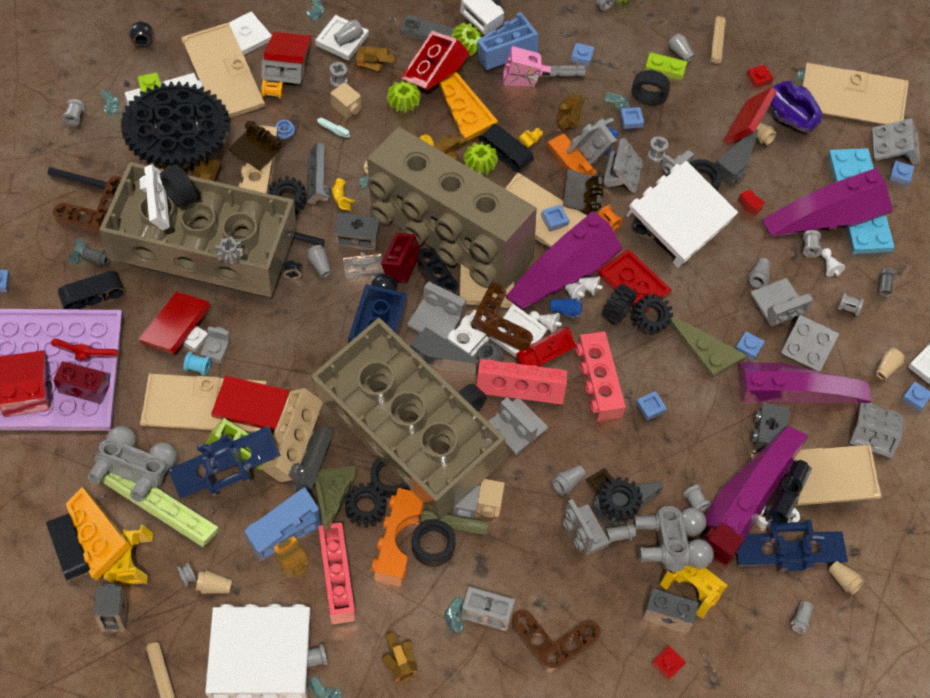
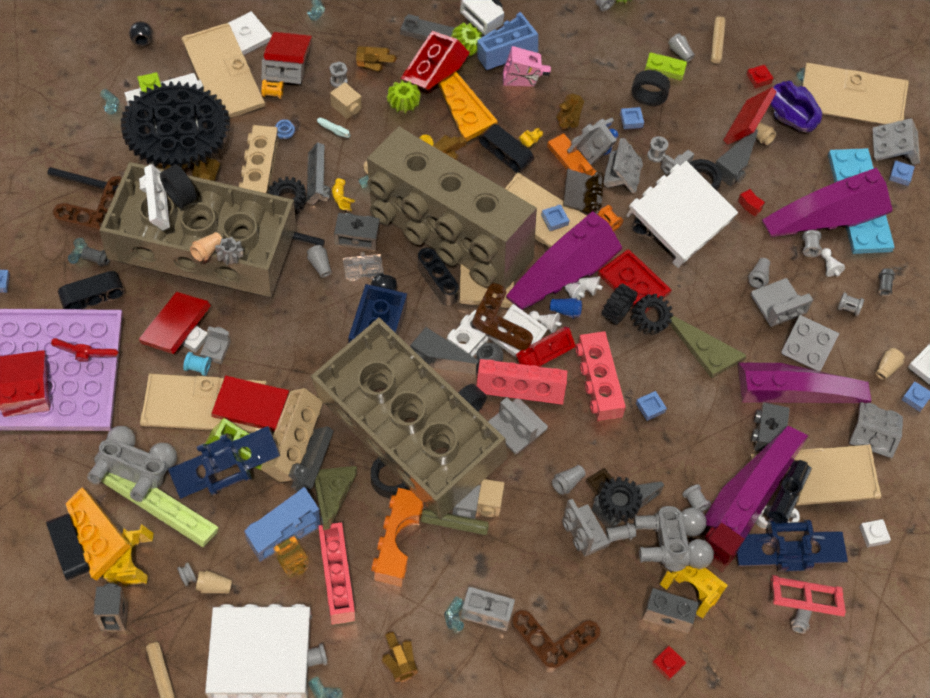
dark red brick [53,361,109,404] -> none
light grey bush [62,99,85,126] -> none
dark brown hinge [228,121,286,171] -> none
black bush [283,260,302,279] -> none
white plate [315,15,369,61] -> none
light grey cone [333,19,364,45] -> none
black tyre [345,483,386,528] -> none
dark red brick [381,233,421,283] -> none
light grey bracket [407,281,466,340] -> none
black tyre [411,520,456,567] -> none
lime gear [463,142,498,175] -> none
light grey axle [549,65,586,77] -> none
medium blue plate [571,43,595,66] -> none
clear light blue arm [604,92,630,112] -> none
medium blue plate [736,331,765,361] -> none
tan cone [829,561,865,595] -> none
none -> light nougat cone [190,232,223,261]
none -> coral window [771,575,846,617]
none -> white plate [859,519,891,548]

